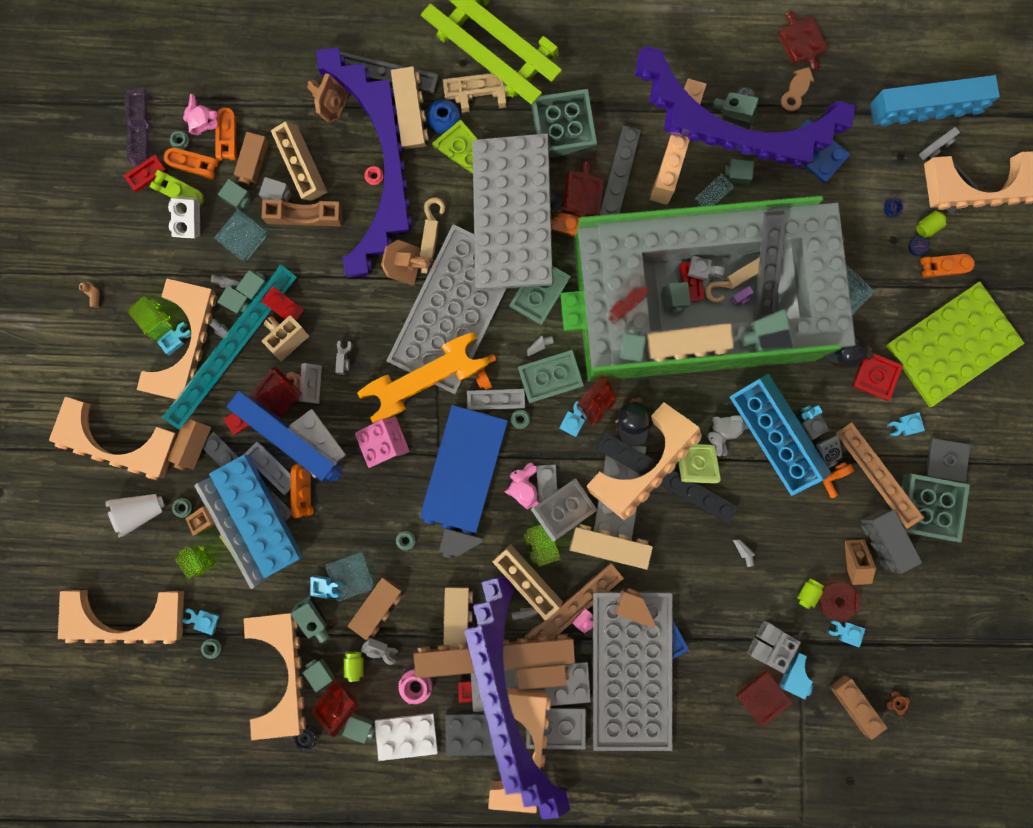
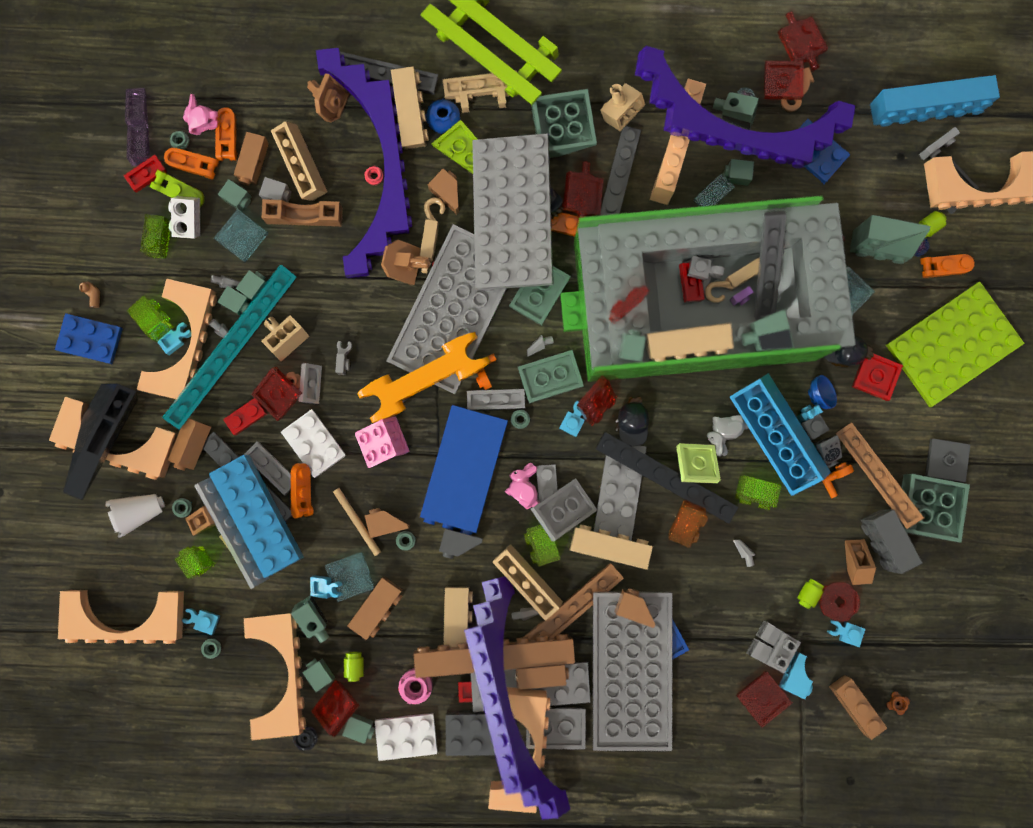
blue brick [226,391,344,482] -> none
red plate [261,286,304,321] -> none
light grey plate [361,638,398,665] -> none
bright pink plate [573,608,593,633] -> none
light nougat arch [587,402,701,521] -> none
sand green brick [662,282,691,313] -> none
clear blue tile [884,197,903,217] -> none
medium azure plate [887,412,925,436] -> none
none -> blue plate [55,313,123,365]
none -> black wedge [63,384,138,501]
none -> clear neon green brick [140,214,170,259]
none -> tan bar [333,488,381,556]
none -> medium nougat slope [365,508,410,538]
none -> medium nougat slope [428,169,459,215]
none -> tan brick [600,83,645,131]
none -> clear orange brick [668,500,708,548]
none -> clear neon green brick [735,475,782,510]
none -> clear red plate [764,61,804,100]
none -> blue piece [808,375,837,410]
none -> sand green slope [850,215,930,264]

